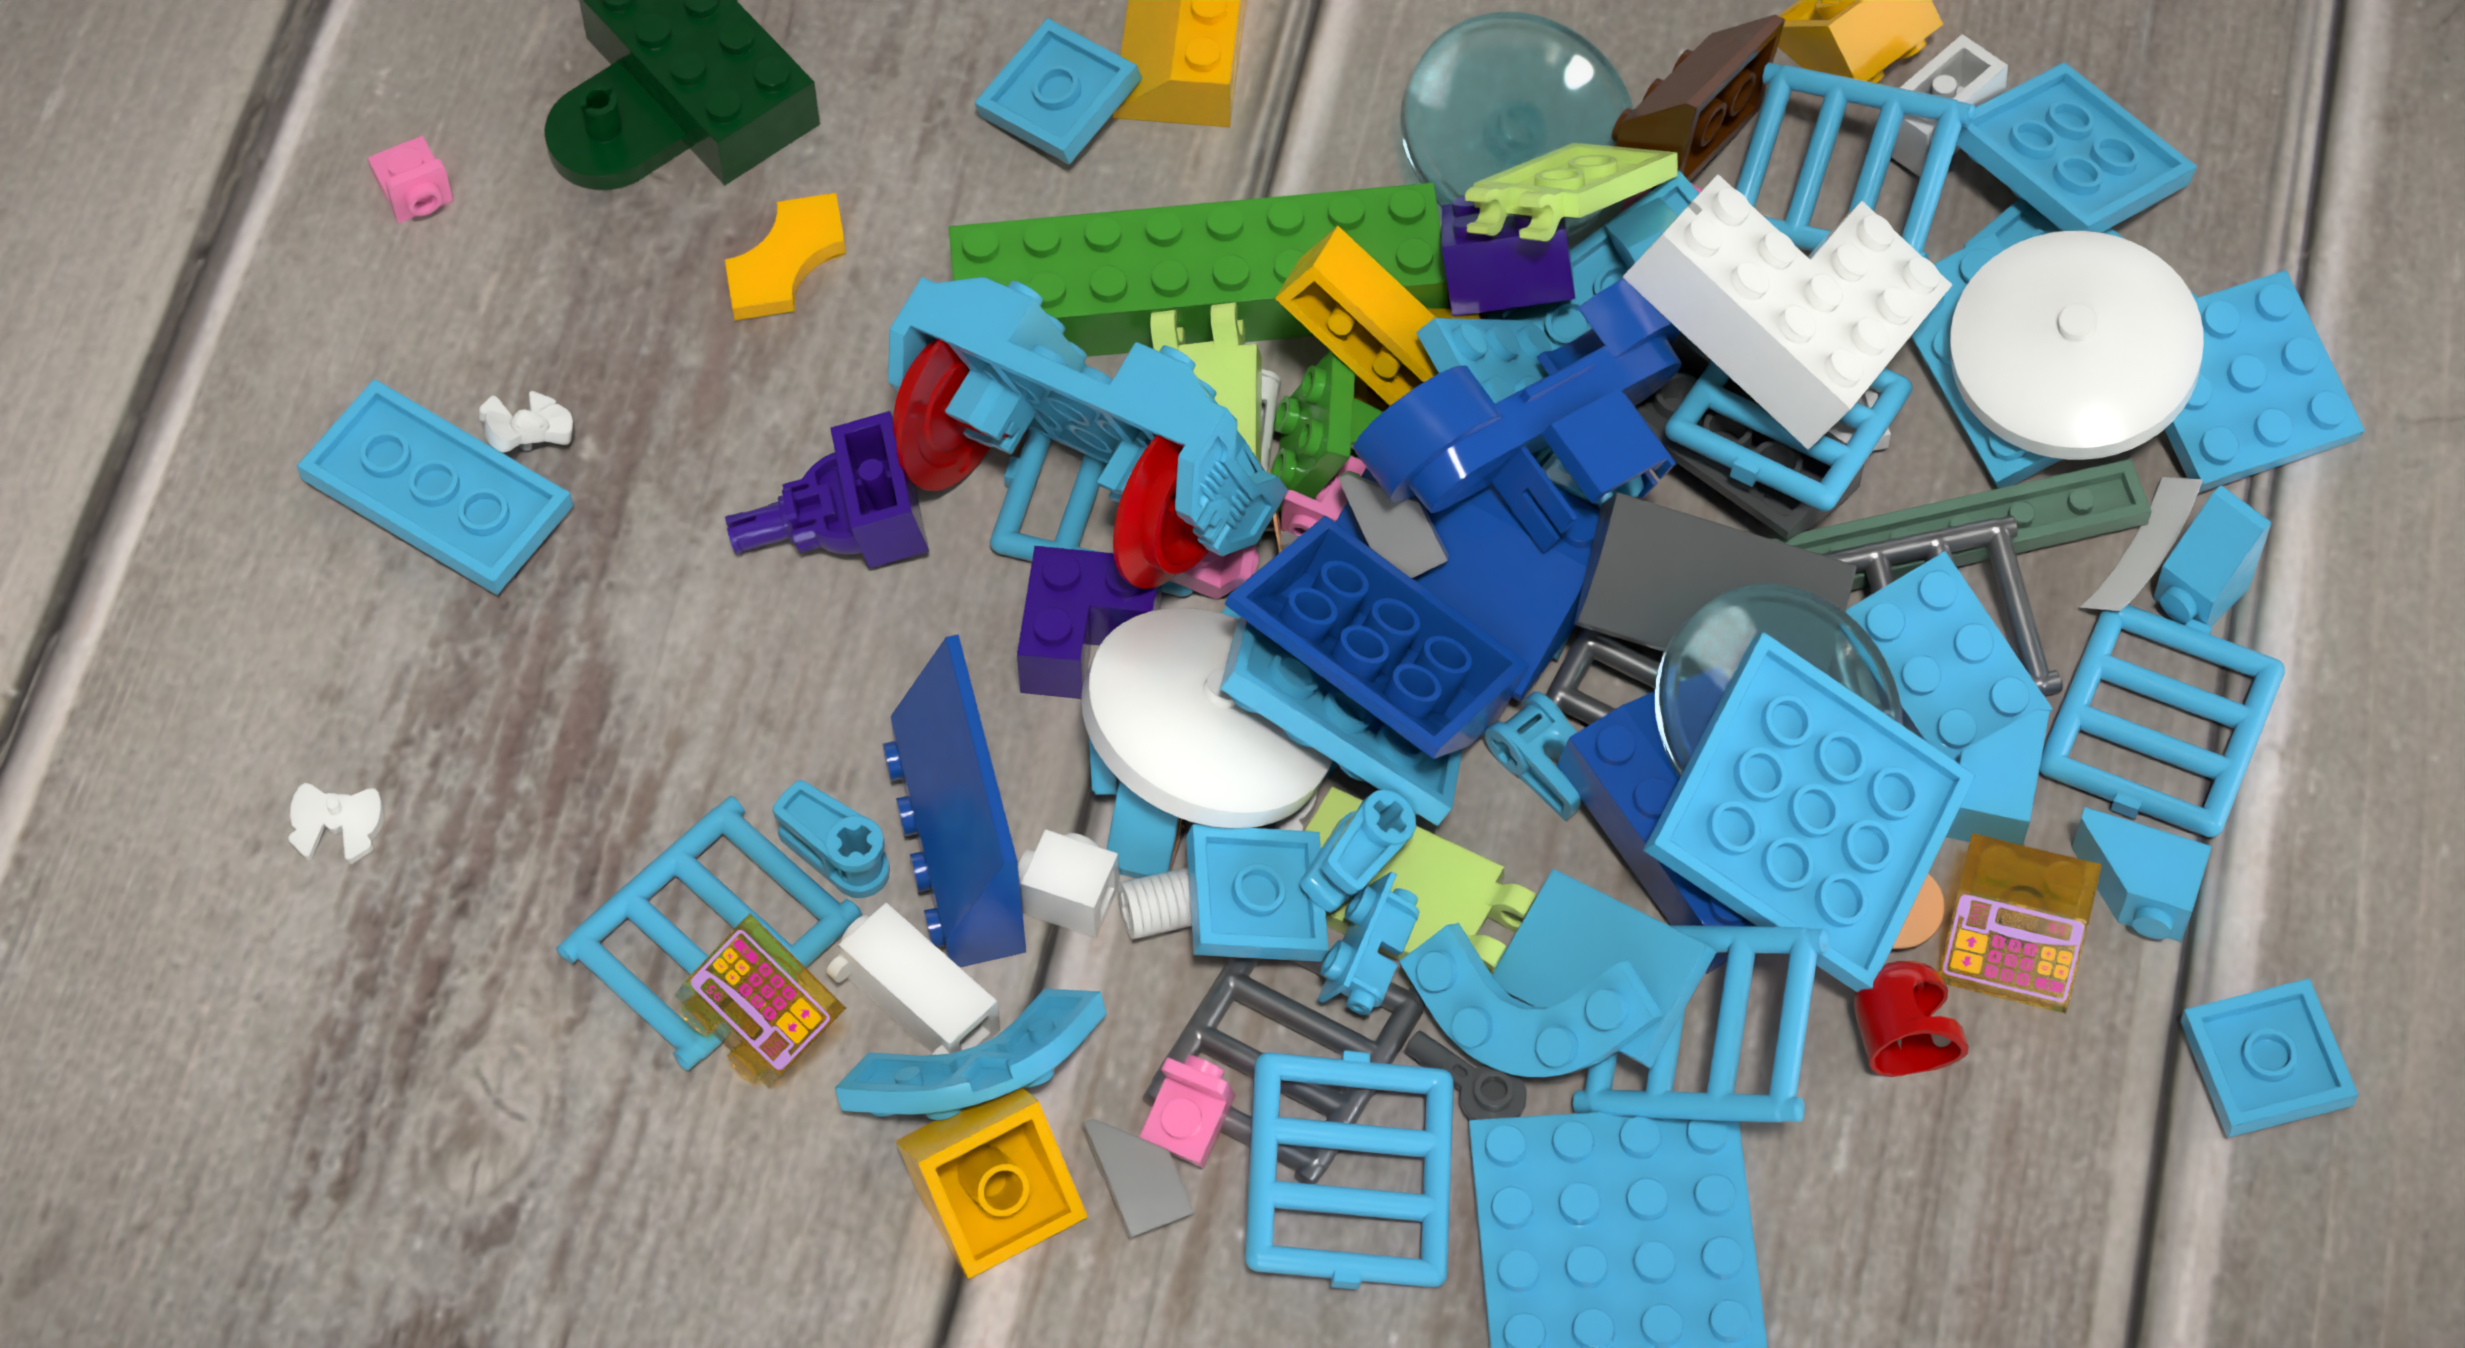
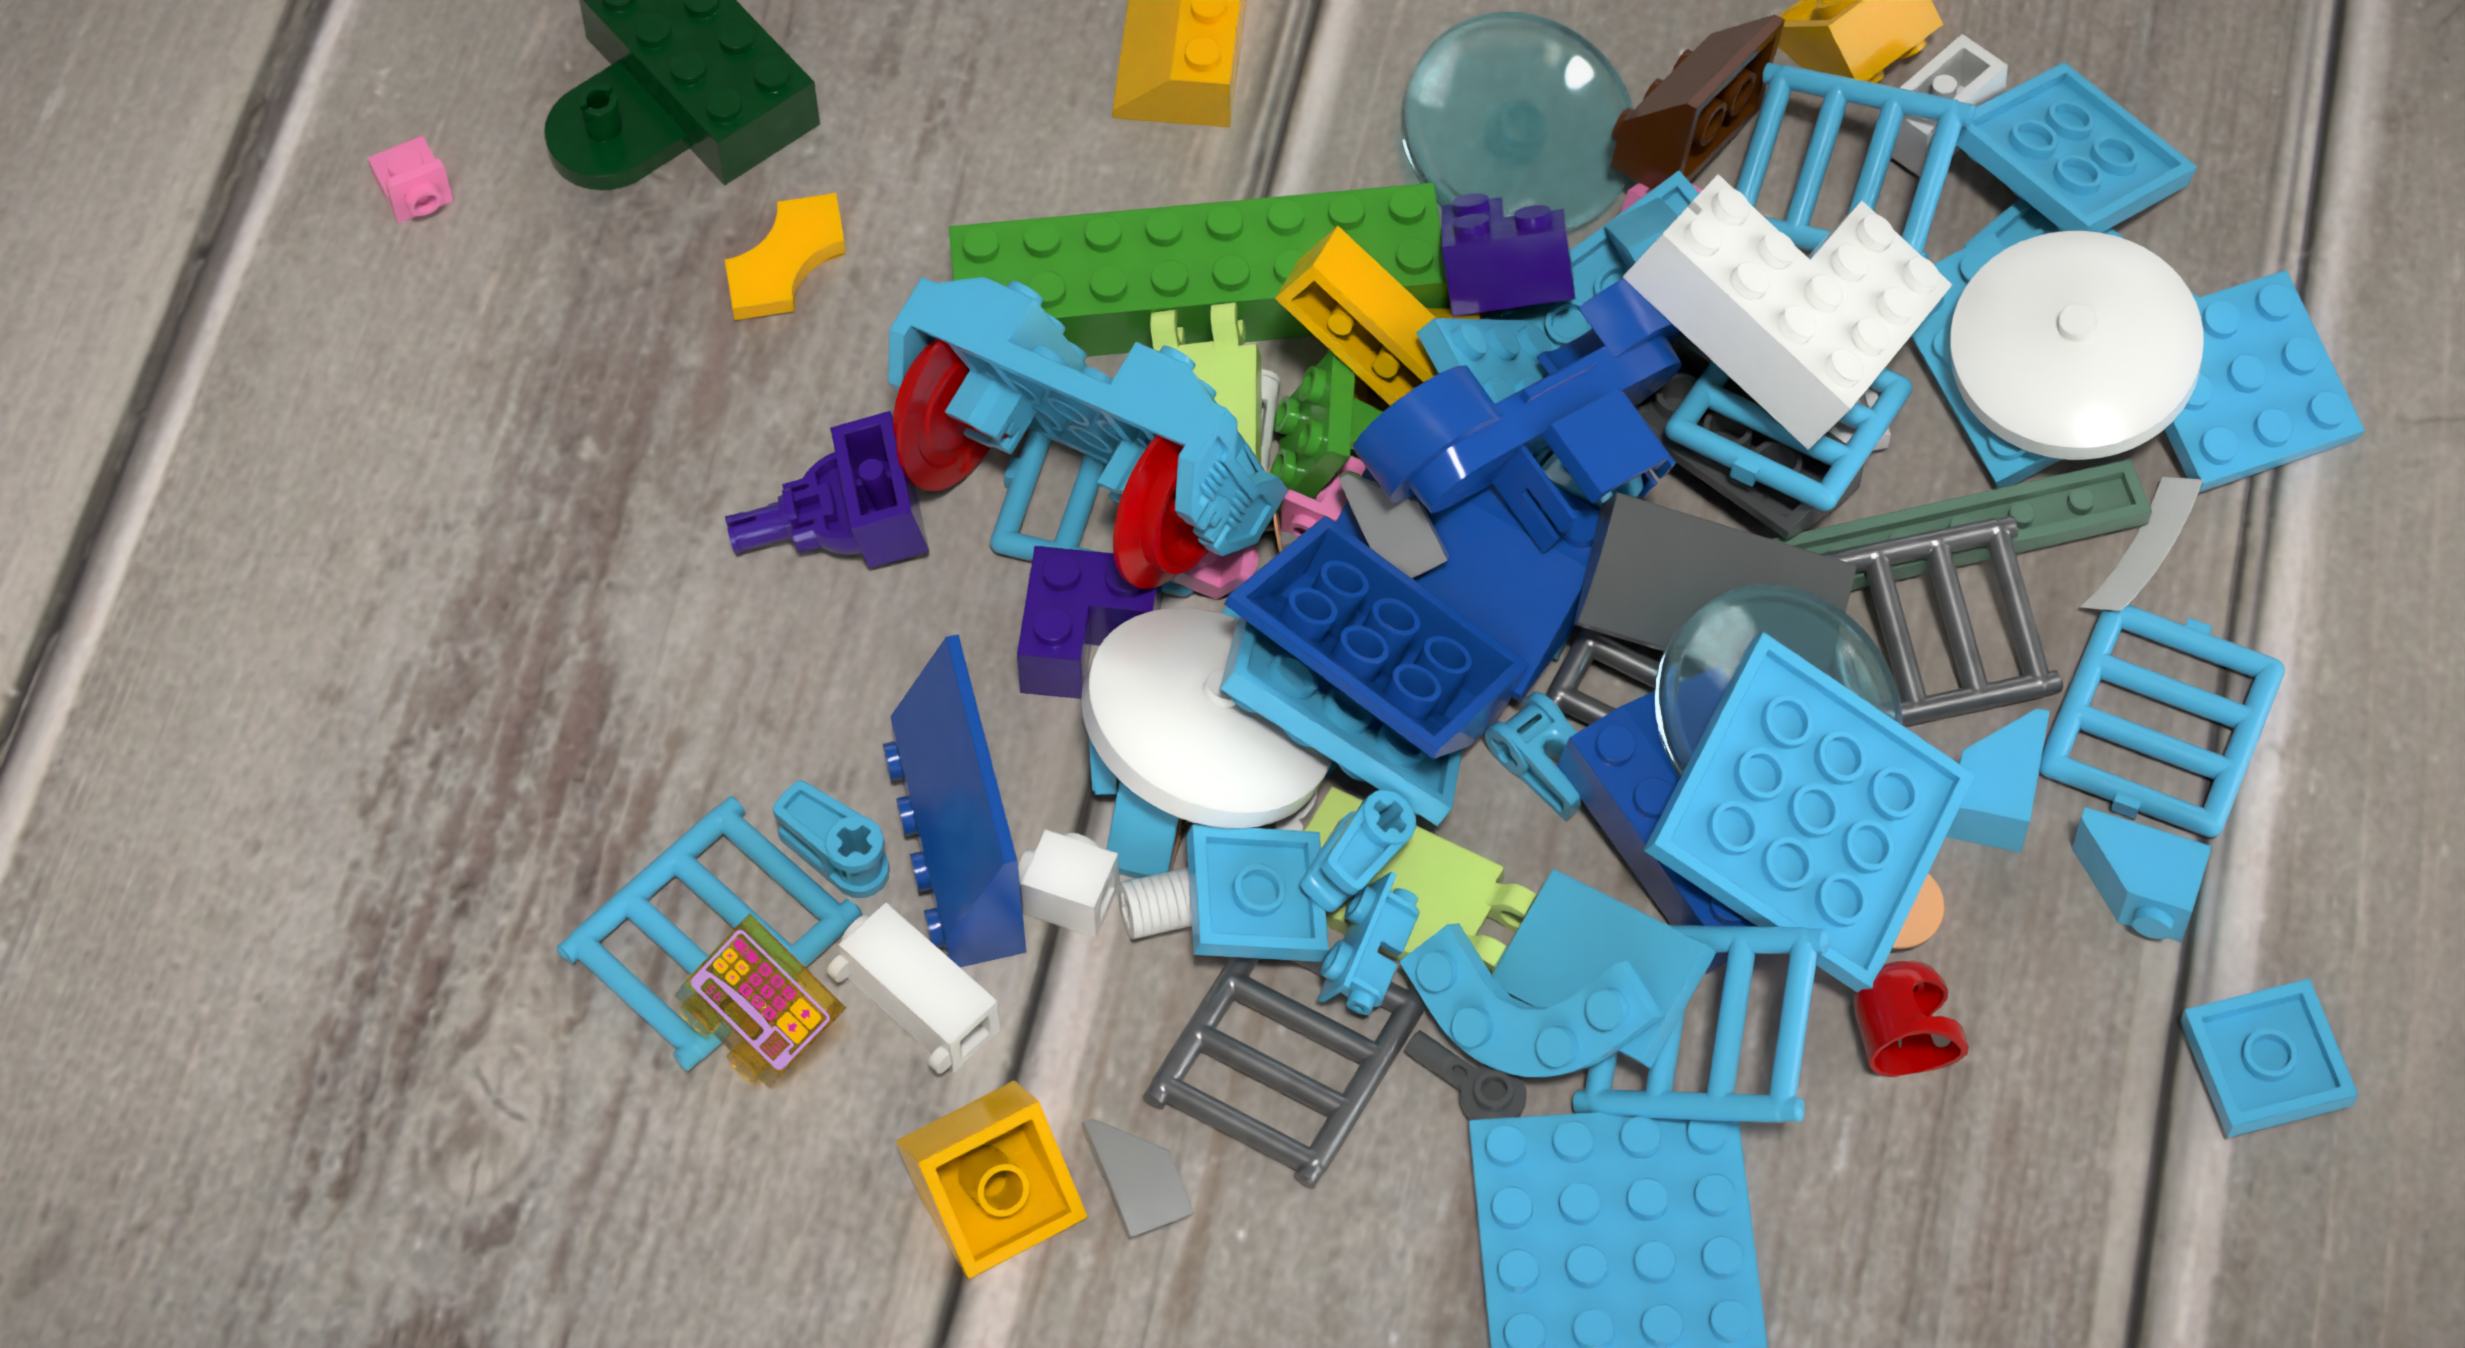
white piece [288,783,384,864] -> none
medium azure plate [297,379,573,595] -> none
white piece [478,391,573,452] -> none
medium azure plate [835,989,1107,1120] -> none
medium azure plate [974,18,1142,165] -> none
bright pink bracket [1139,1055,1236,1168] -> none
medium azure bar [1245,1050,1454,1290] -> none
yellowish green tile [1465,143,1678,241] -> none
medium azure plate [1841,551,2053,763] -> none
clear yellow slope [1938,833,2102,1014] -> none
medium azure slope [2153,485,2272,626] -> none

